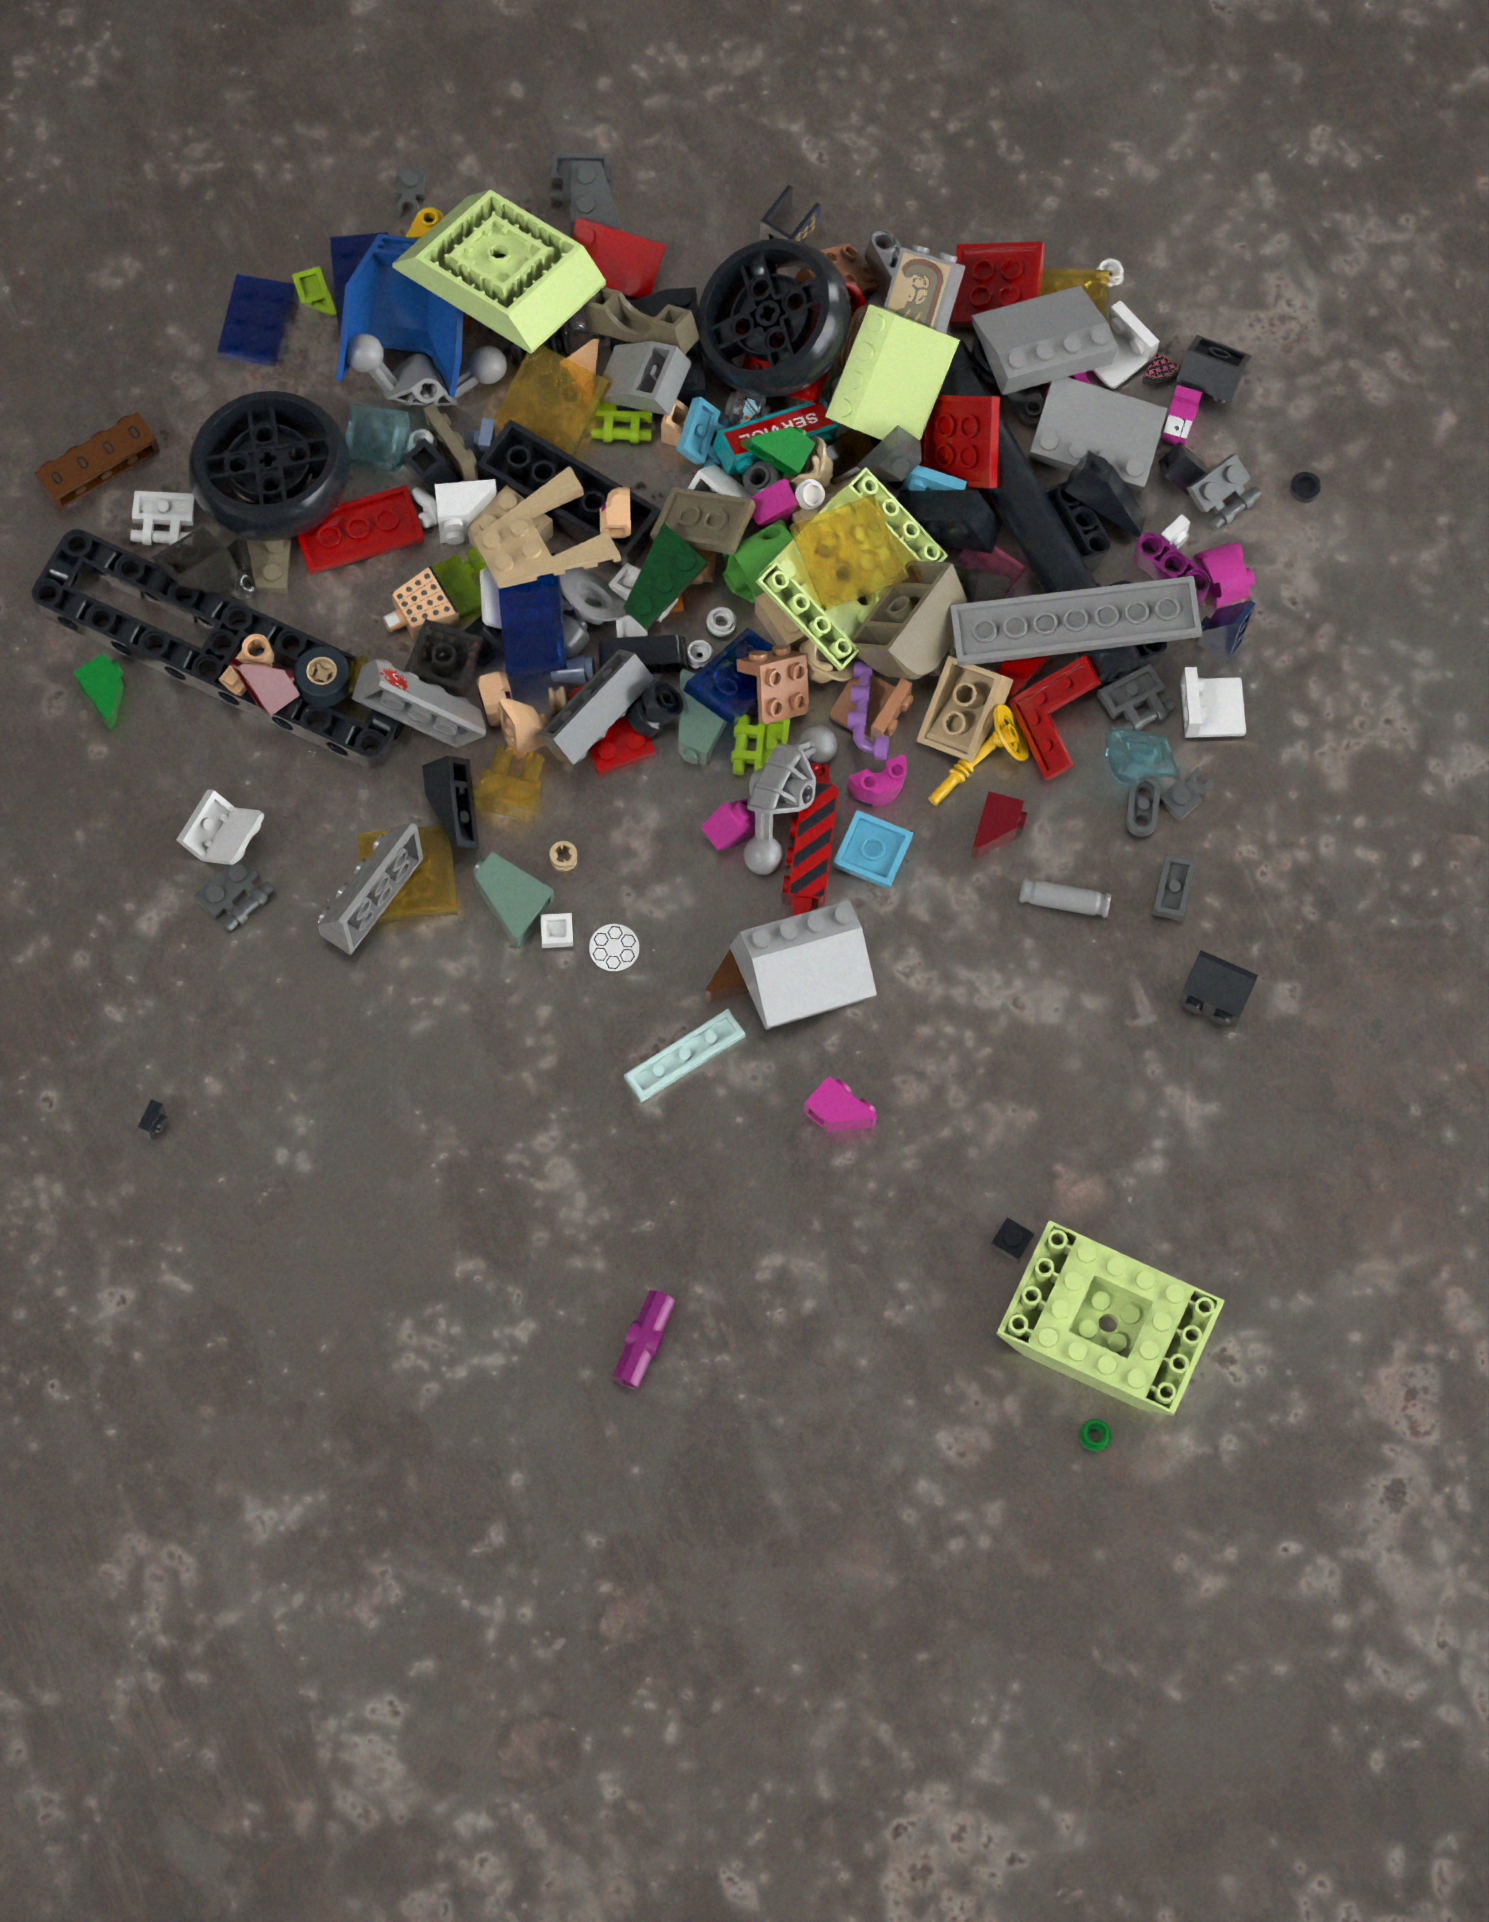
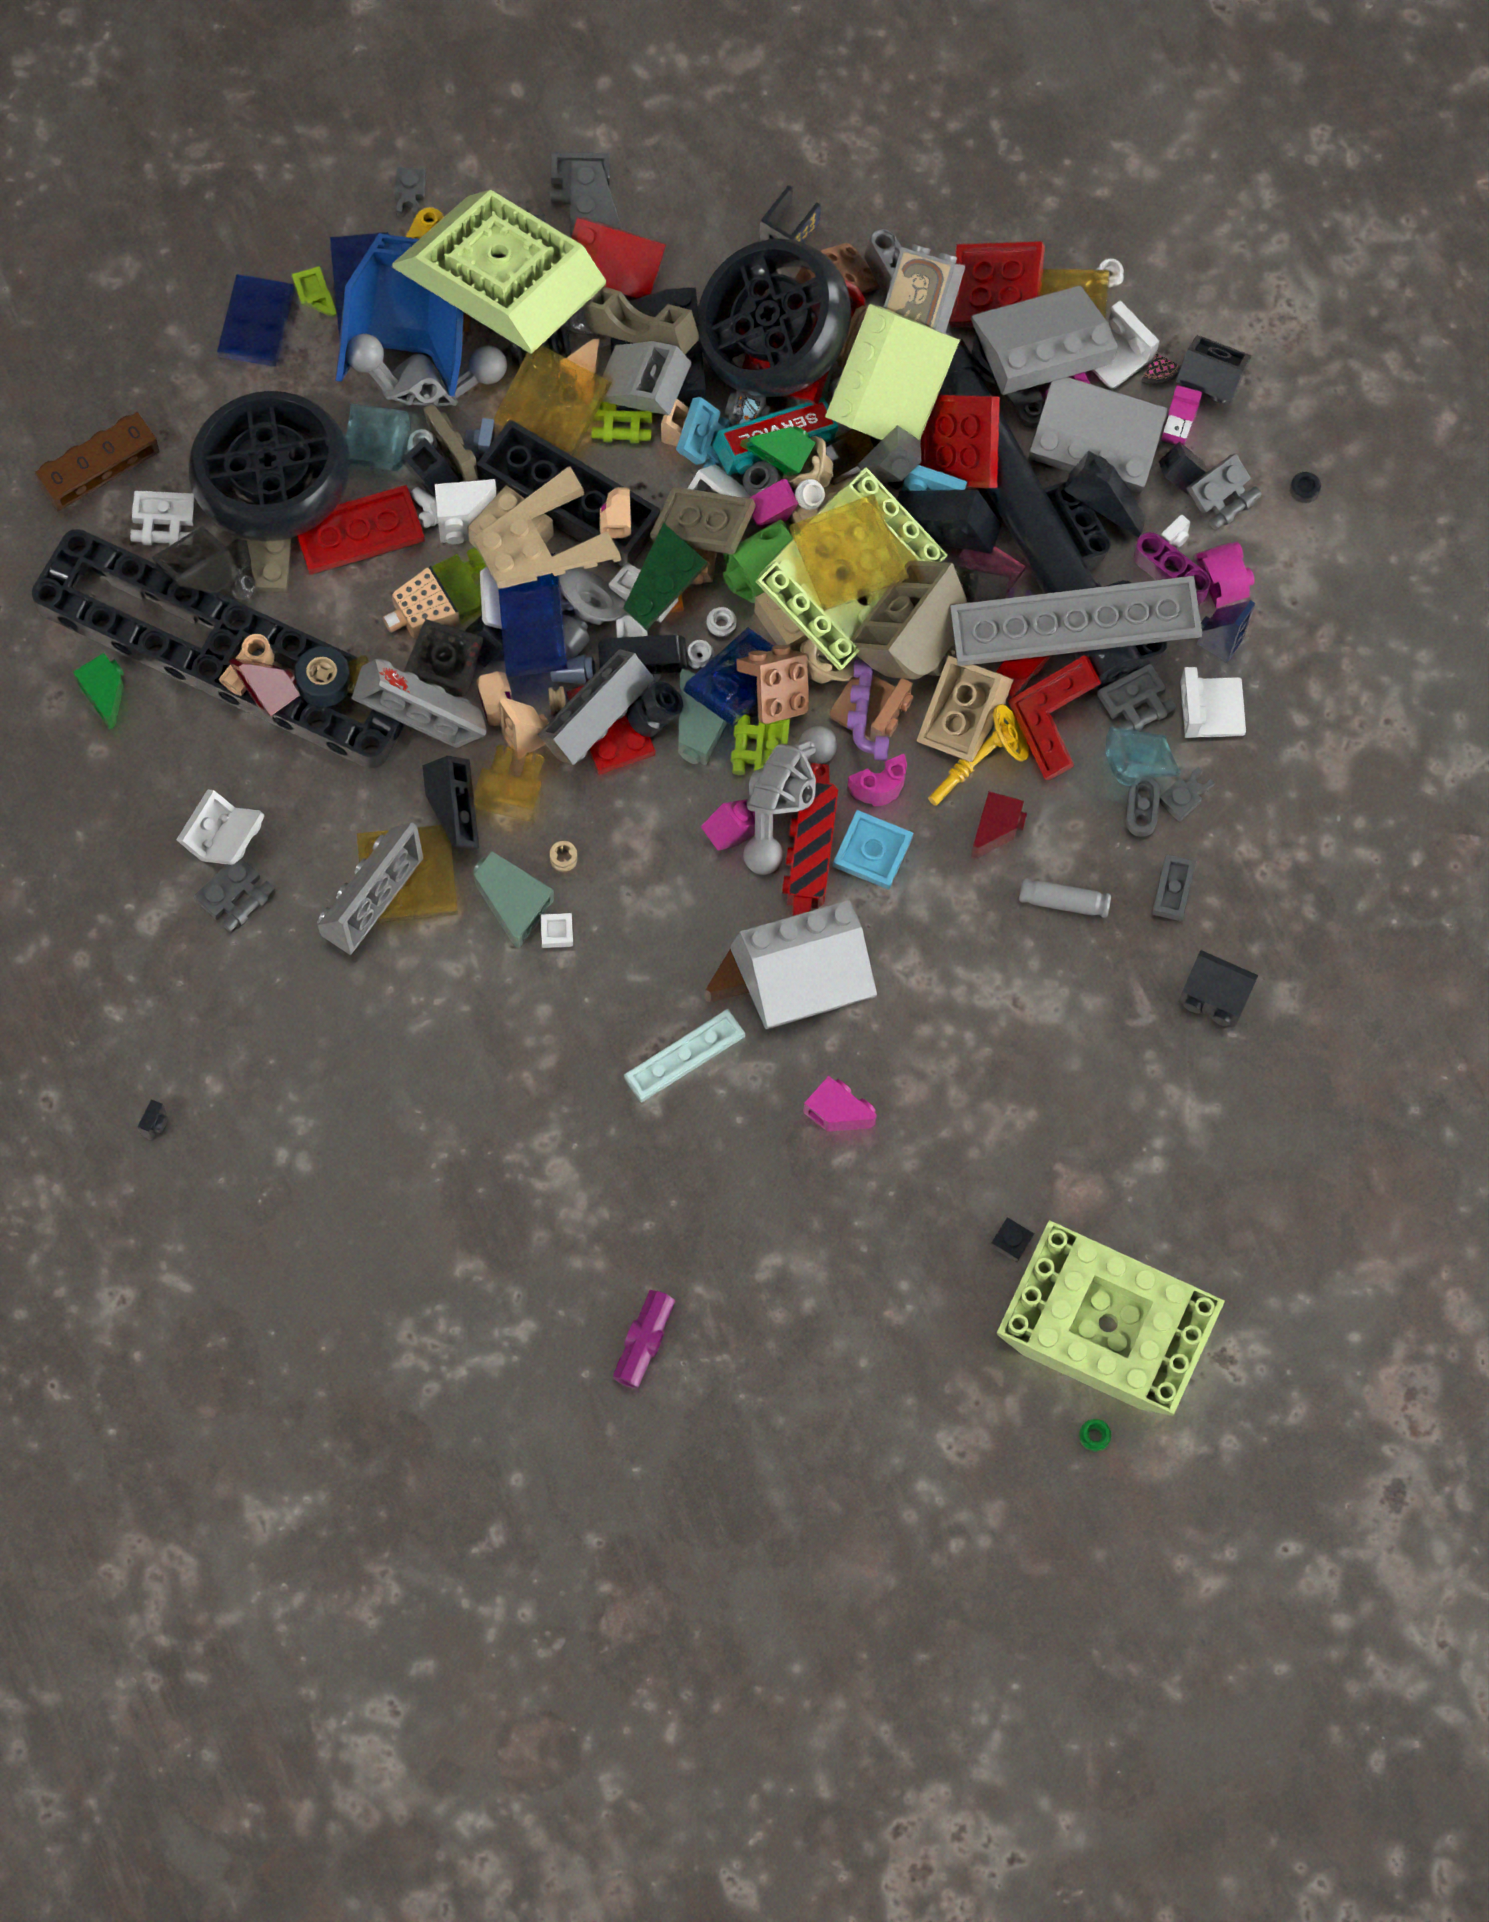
white sticker [589,924,639,971] -> none

